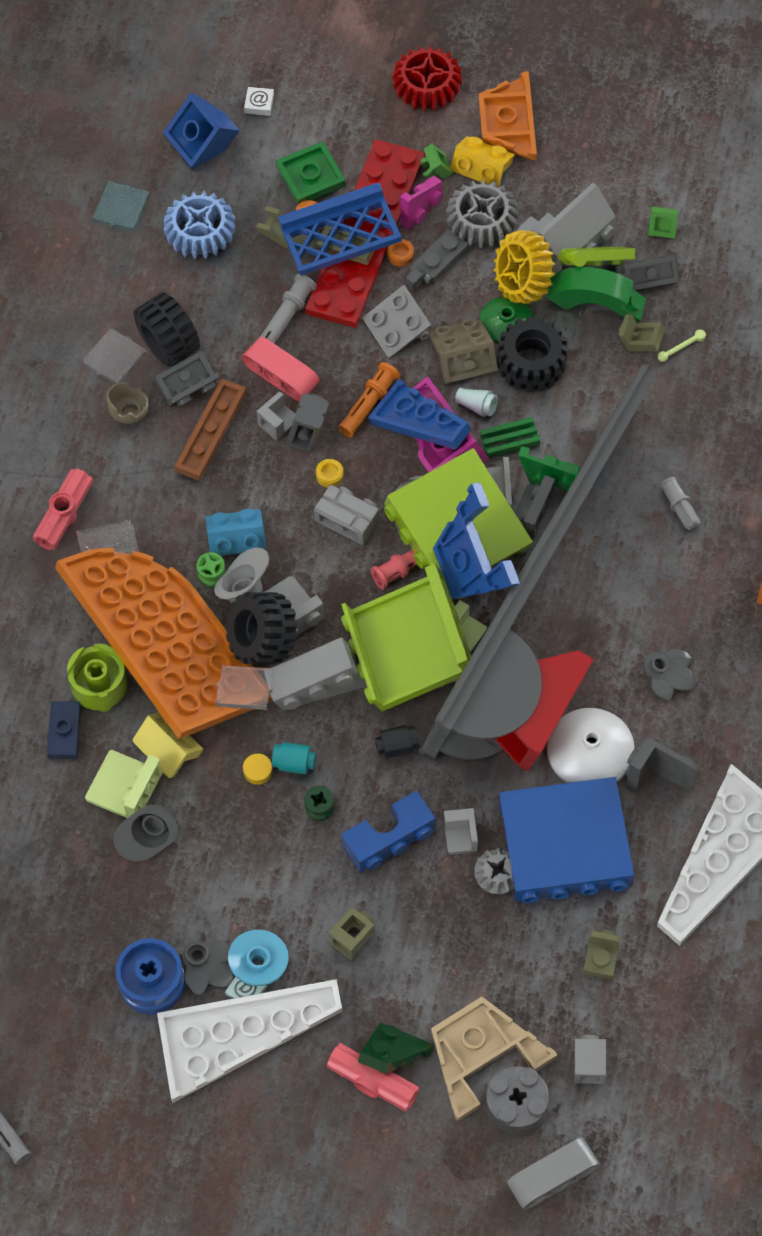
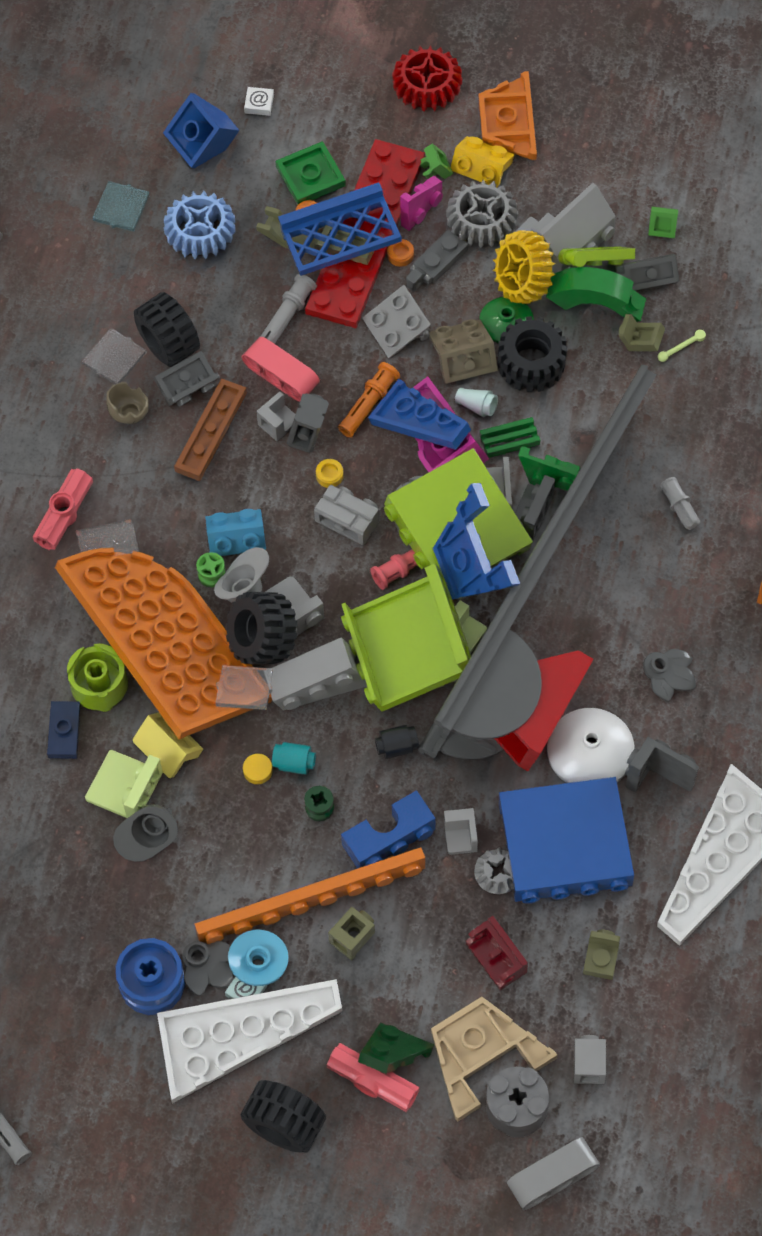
none -> orange plate [195,847,425,944]
none -> black tyre [240,1080,326,1153]
none -> dark red hinge [465,916,528,990]

